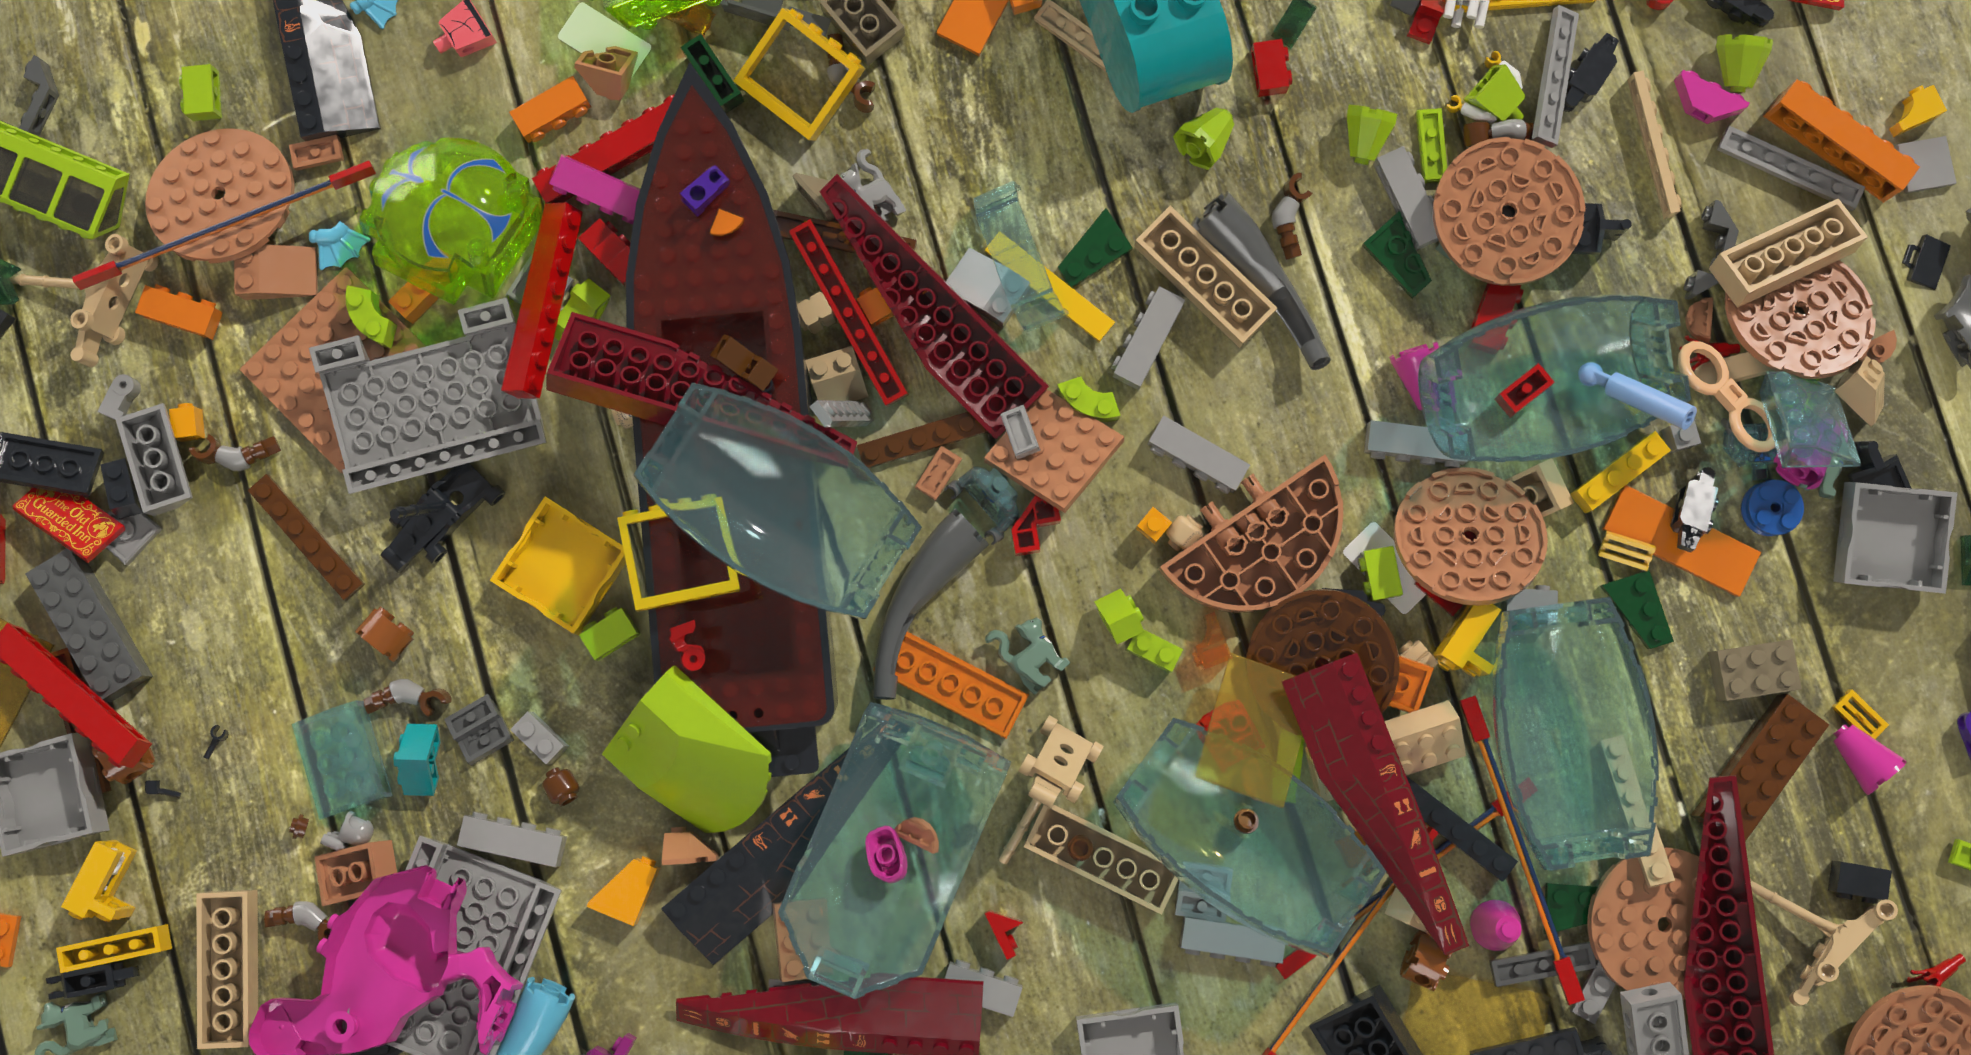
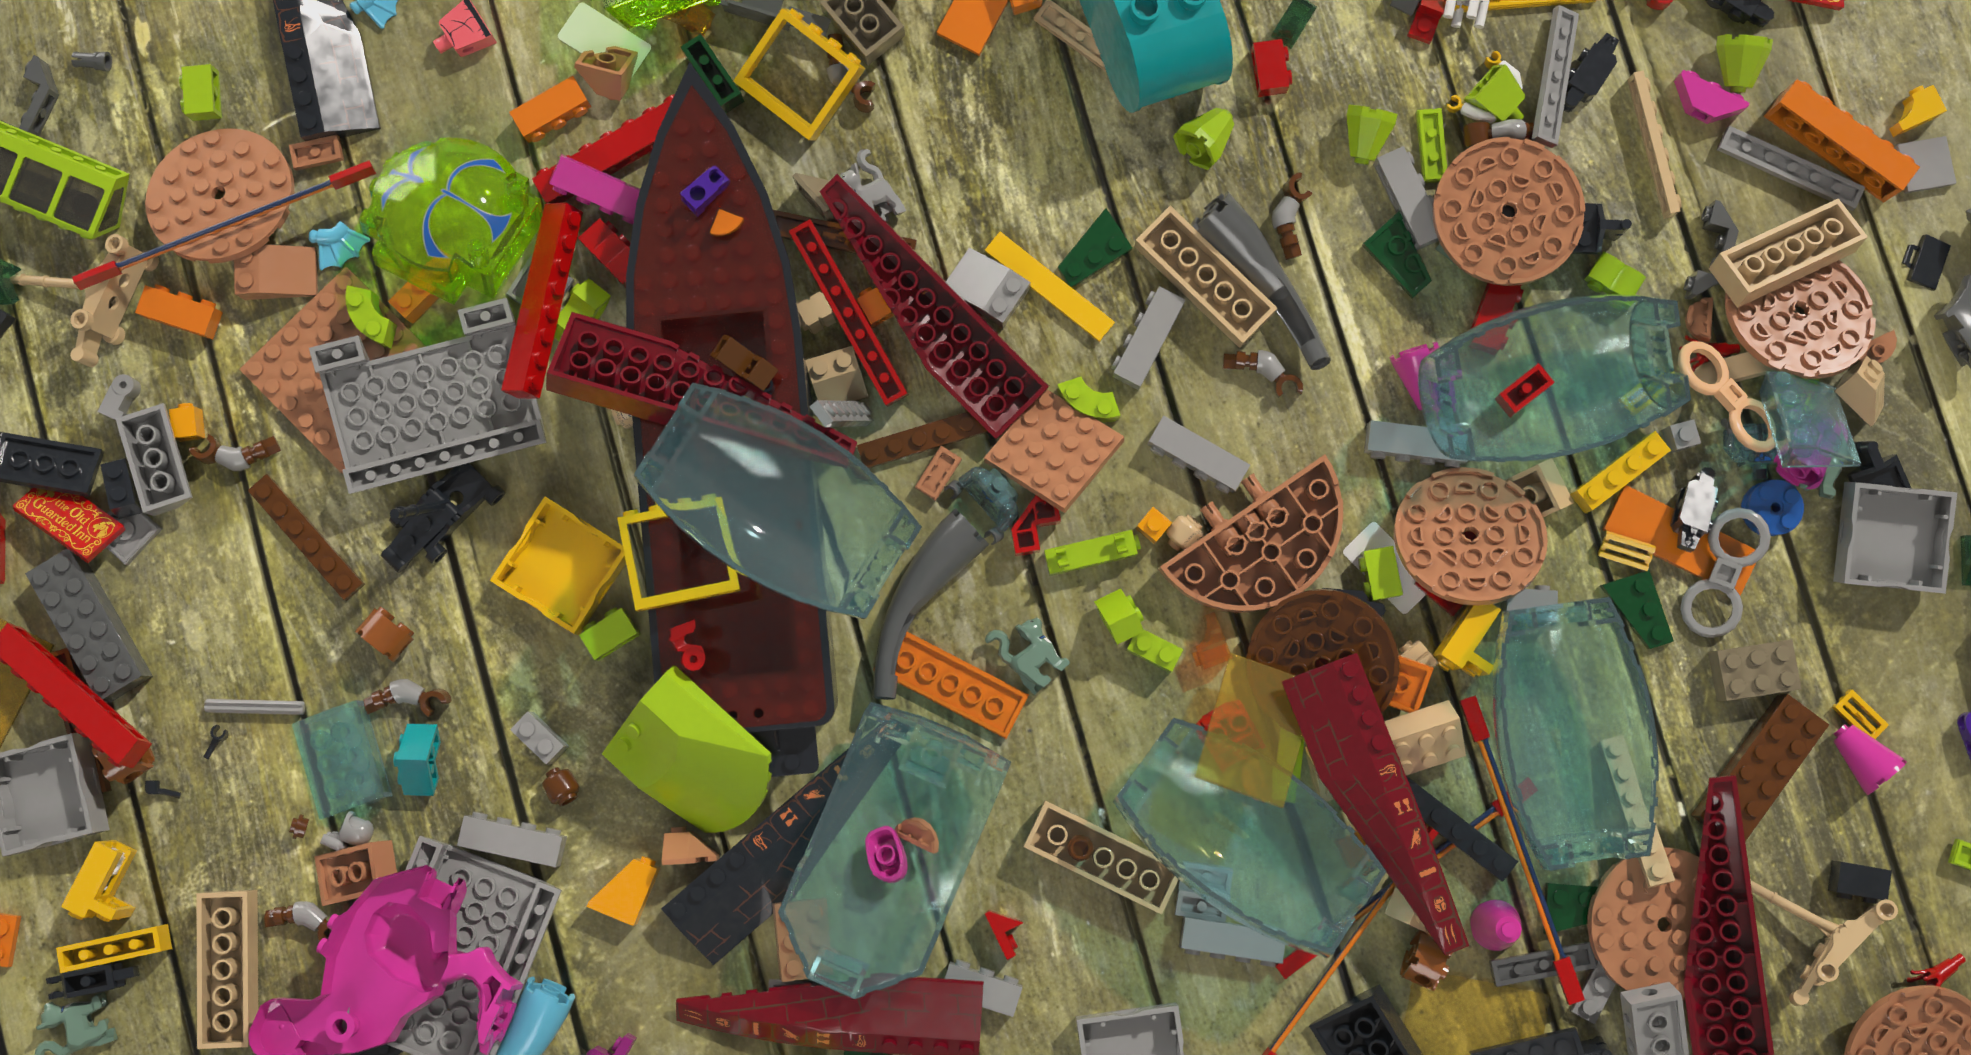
dark grey slope [444,694,514,765] -> none
clear light blue windscreen [973,180,1069,332] -> none
tan piece [999,715,1104,864] -> none
light grey tile [1000,405,1041,460] -> none
reddish brown plate [1233,808,1259,834] -> none
light blue piece [1578,362,1697,430] -> none
none -> dark grey pin [71,51,112,72]
none -> light grey axle [204,699,305,715]
none -> lime brick [1044,530,1141,576]
none -> reddish brown piece [1223,350,1303,398]
none -> lime brick [1584,251,1646,306]
none -> light grey bar [1680,508,1771,638]

